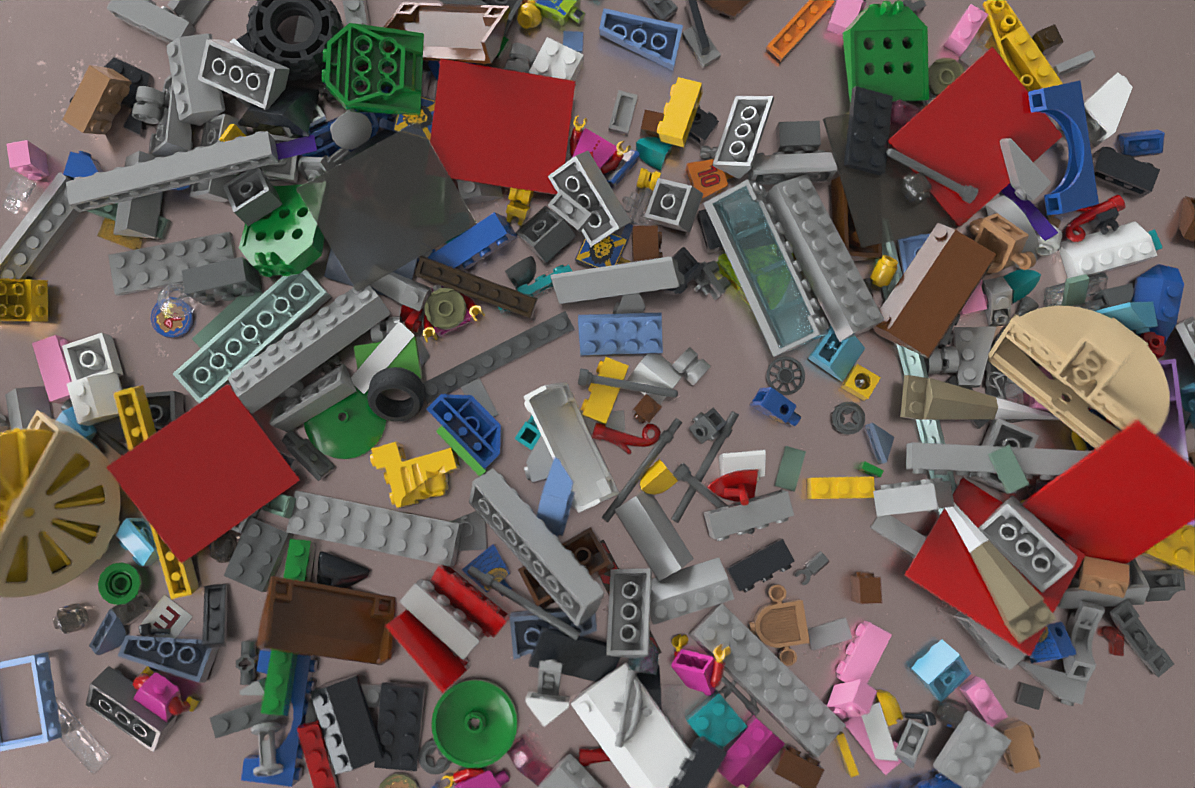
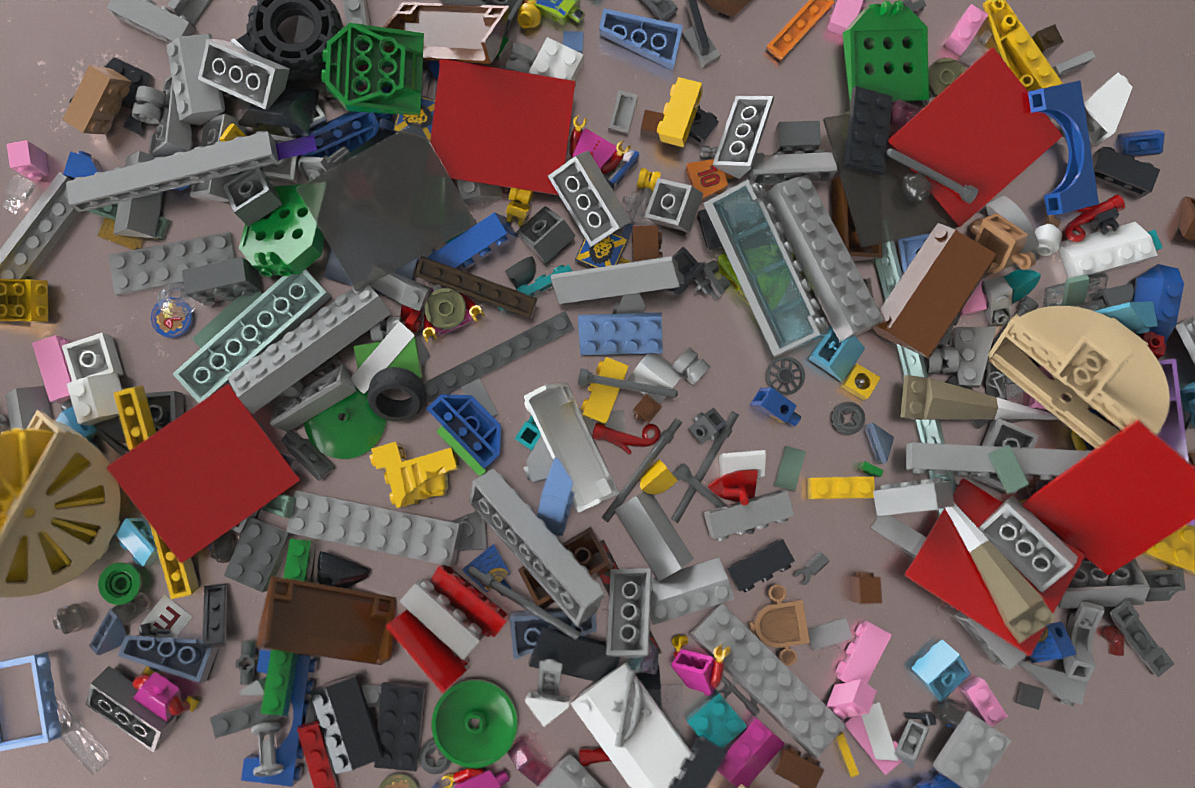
light grey dish [330,109,372,150] -> none
light grey plate [548,189,593,232] -> none
teal brick [636,137,673,170] -> none
yellow brick [870,255,898,287] -> none
yellow brick [875,689,904,727] -> none
medium nougat brick [997,721,1041,773] -> none
light grey slope [999,138,1051,201] -> none
dark purple sticker [1001,183,1058,241] -> none
medium nougat brick [1079,556,1129,598] -> none

